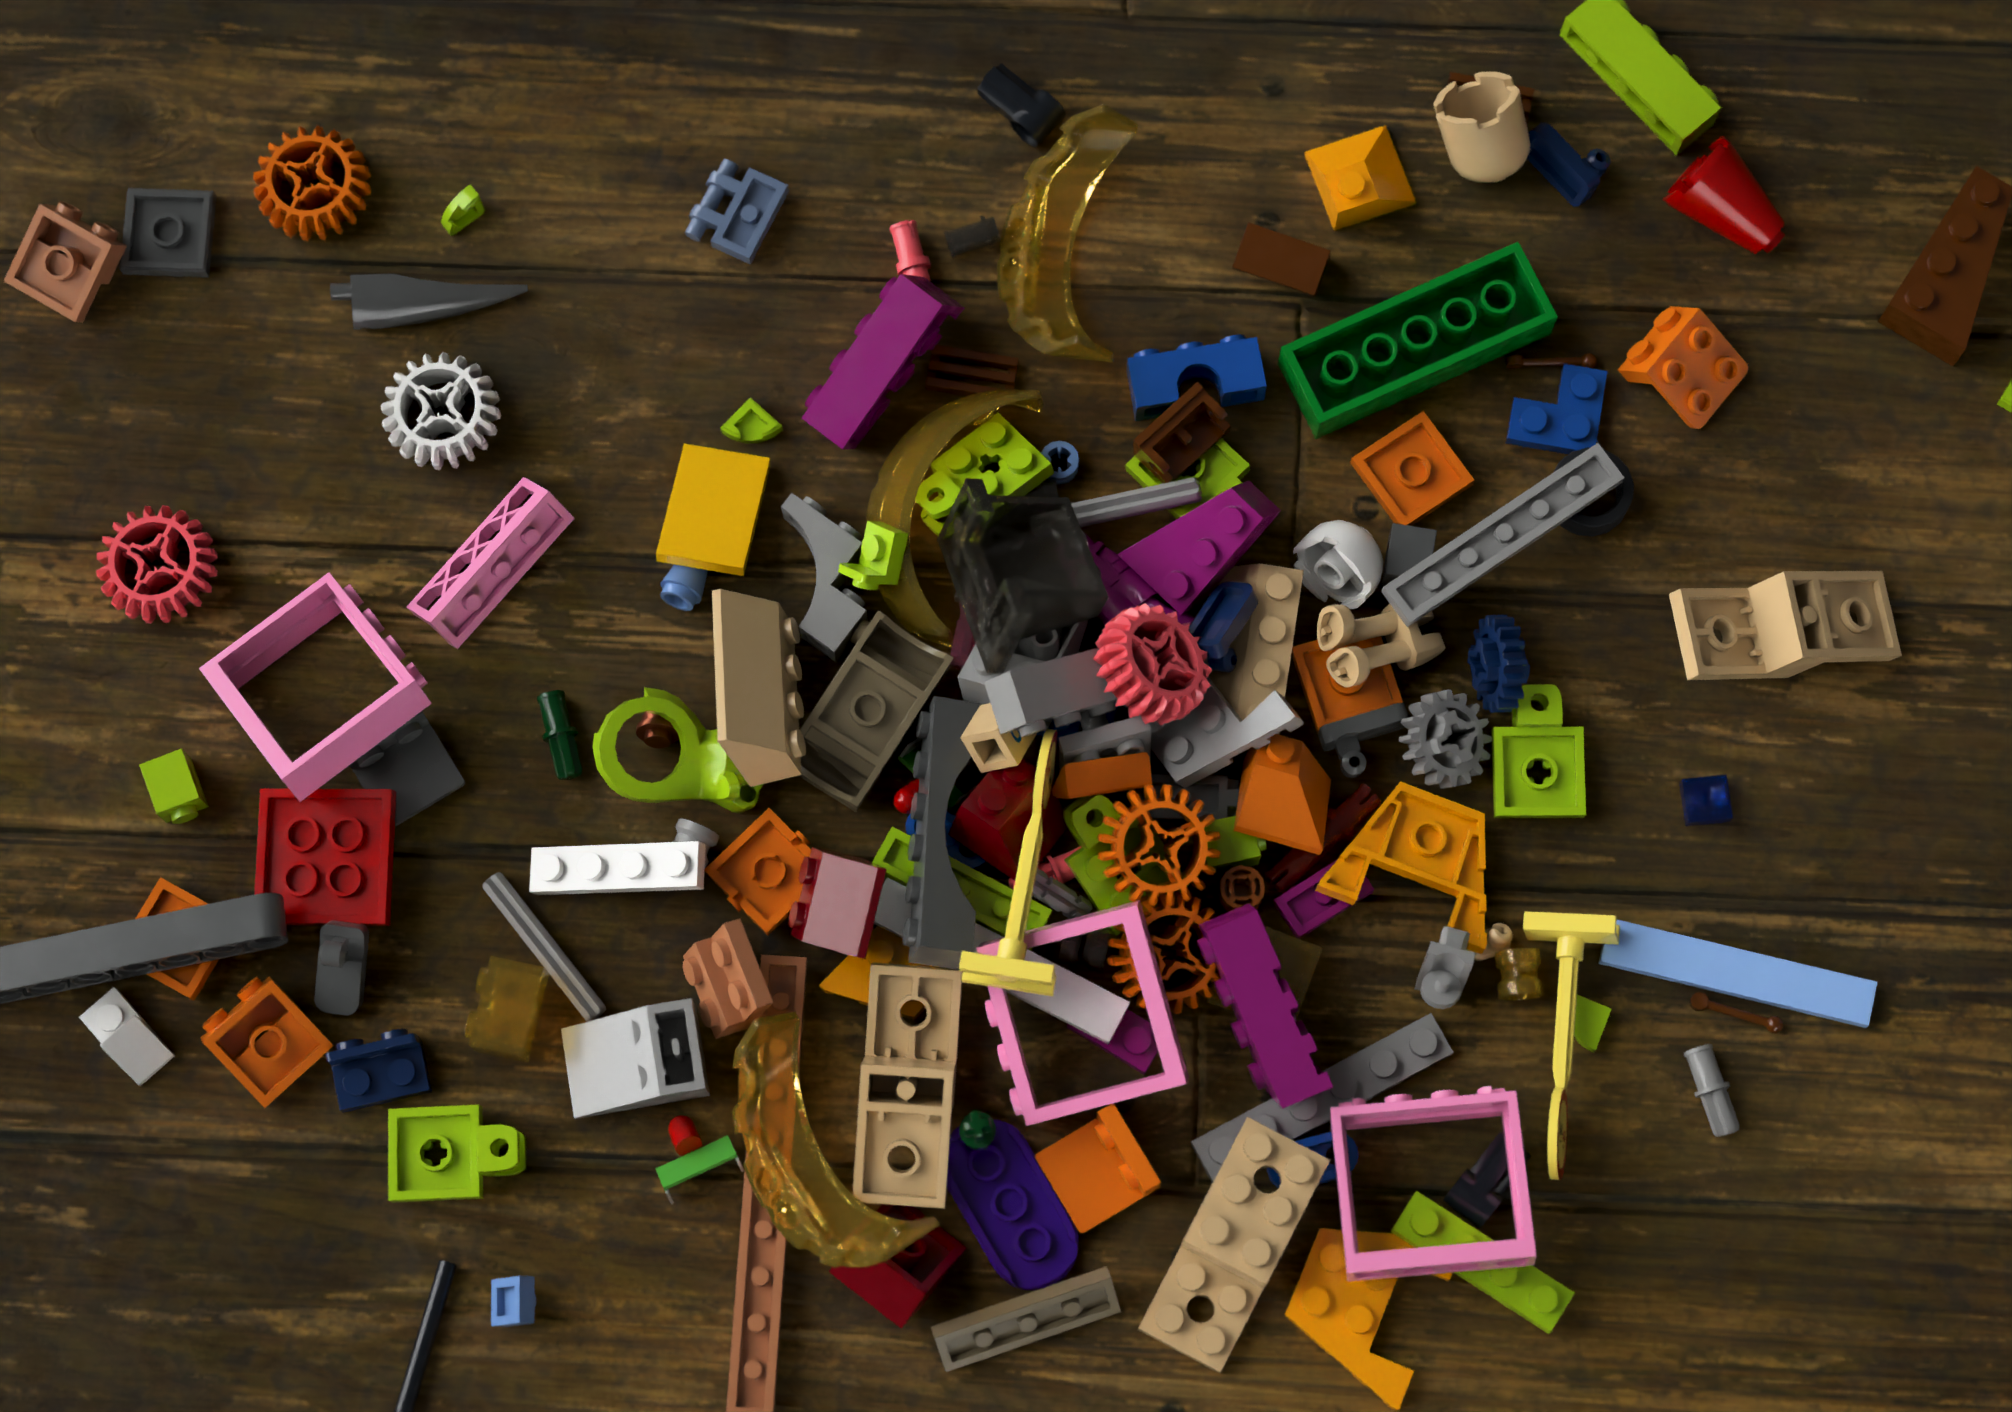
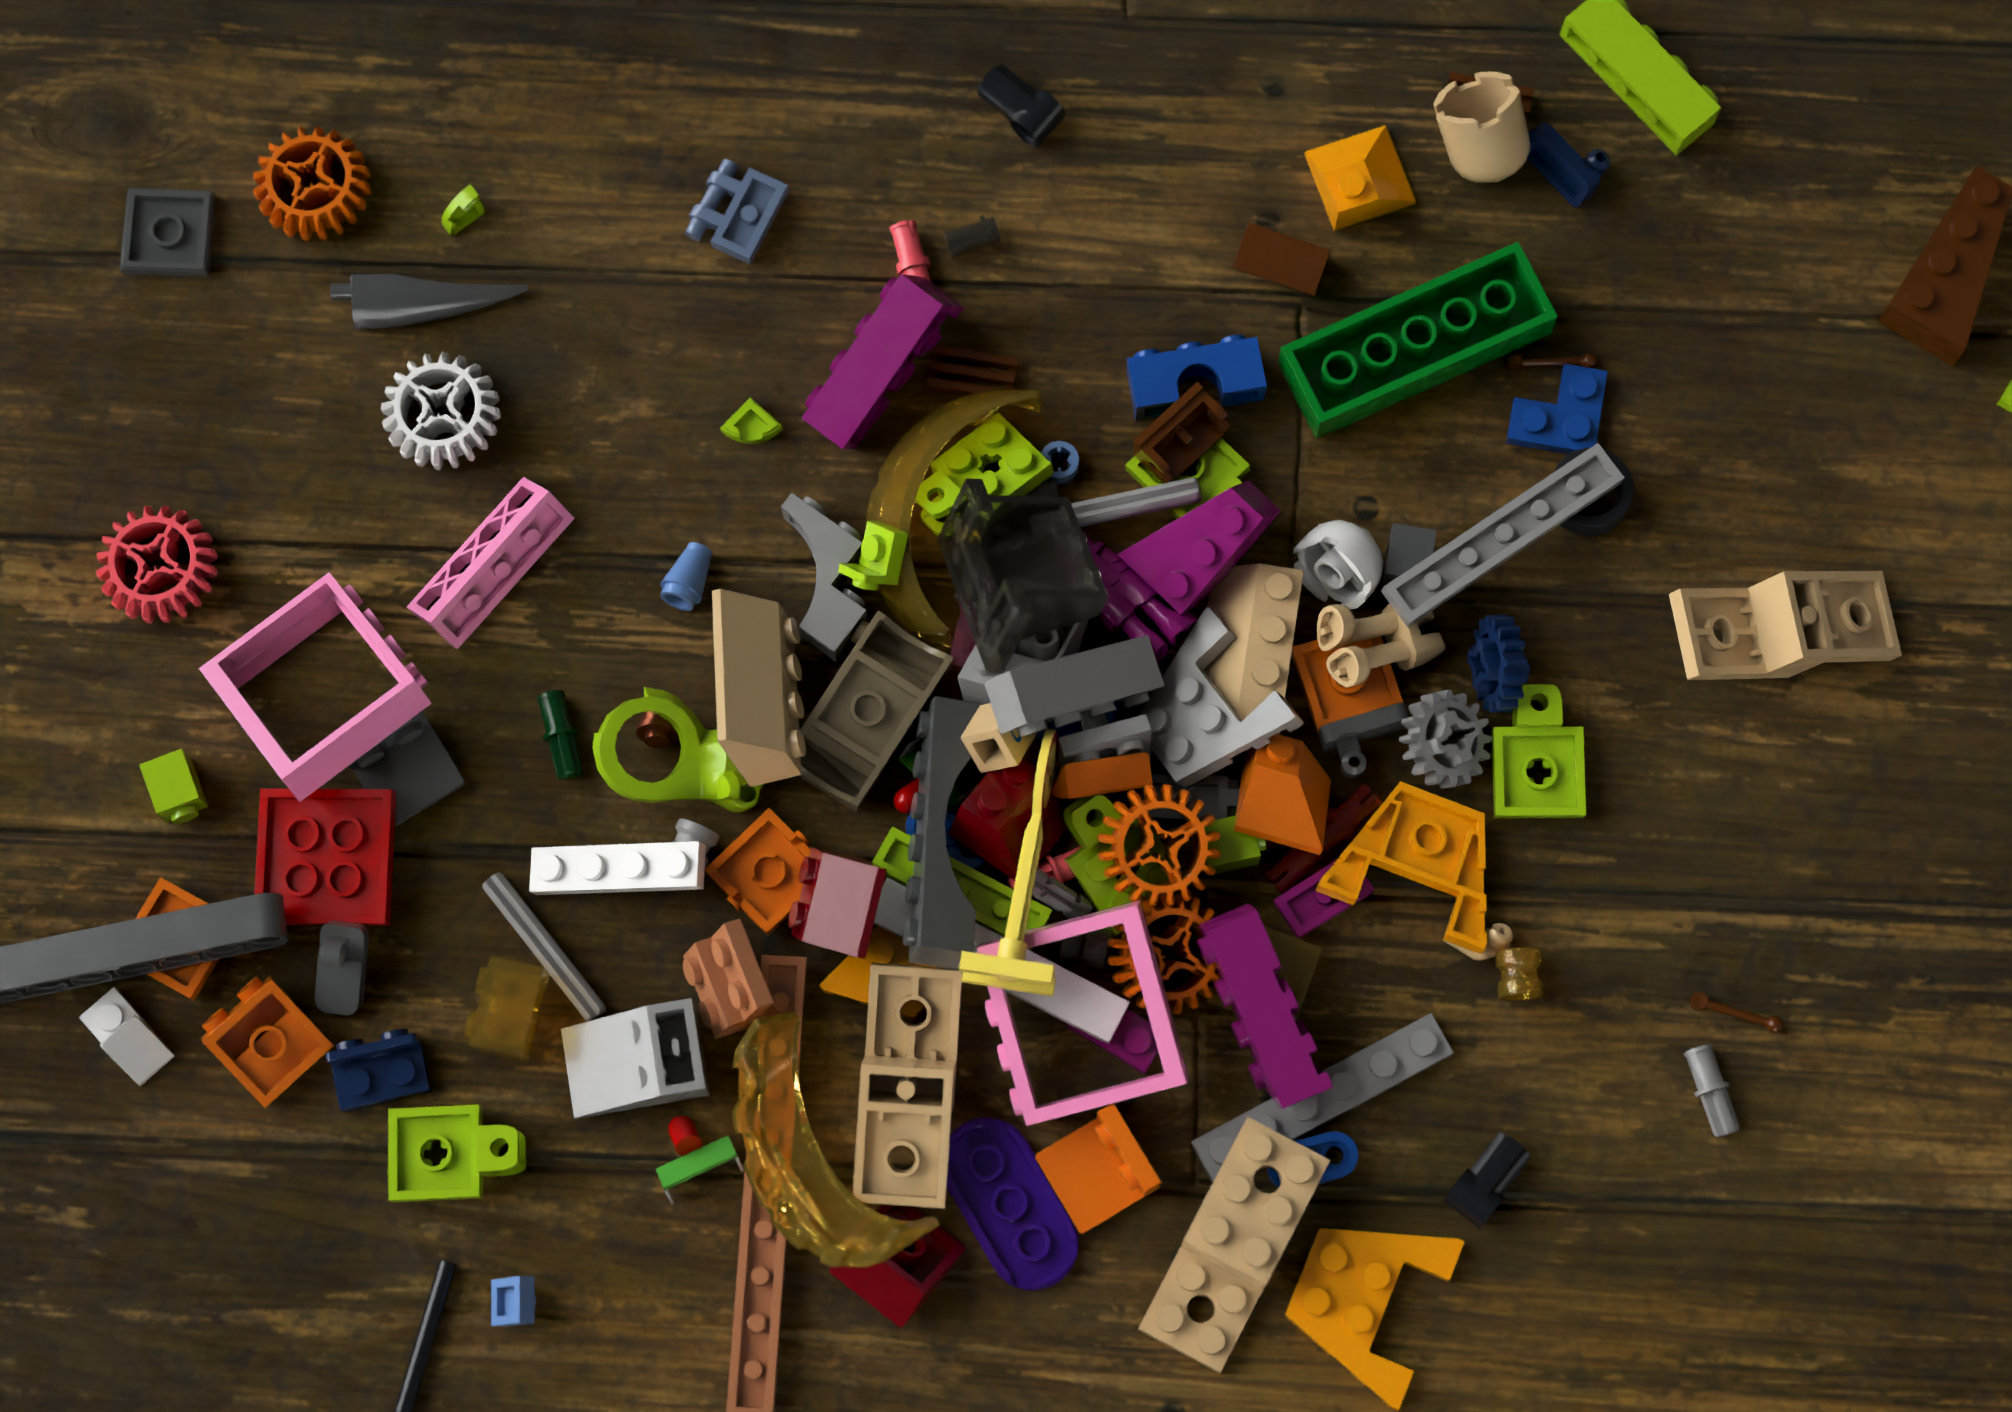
nougat plate [4,201,127,322] -> none
yellow tile [656,443,770,576] -> none
dark tan plate [931,1266,1121,1372] -> none
dark green axle [959,1111,996,1150] -> none
clear yellow windscreen [997,105,1138,362] -> none
coral gear [1093,603,1212,726] -> none
dark blue piece [1189,582,1258,672] -> none
dark orange wheel [1218,865,1265,913] -> none
bright pink window [1330,1086,1536,1282] -> none
orange plate [1350,411,1475,526] -> none
lime plate [1390,1191,1575,1334] -> none
light grey hips [1415,926,1476,1009] -> none
light yellow piece [1523,911,1620,1180] -> none
lime tile [1574,995,1612,1053] -> none
light blue tile [1598,919,1877,1028] -> none
orange bracket [1618,306,1748,429] -> none
red cone [1663,135,1785,254] -> none
clear blue tile [1679,774,1733,826] -> none

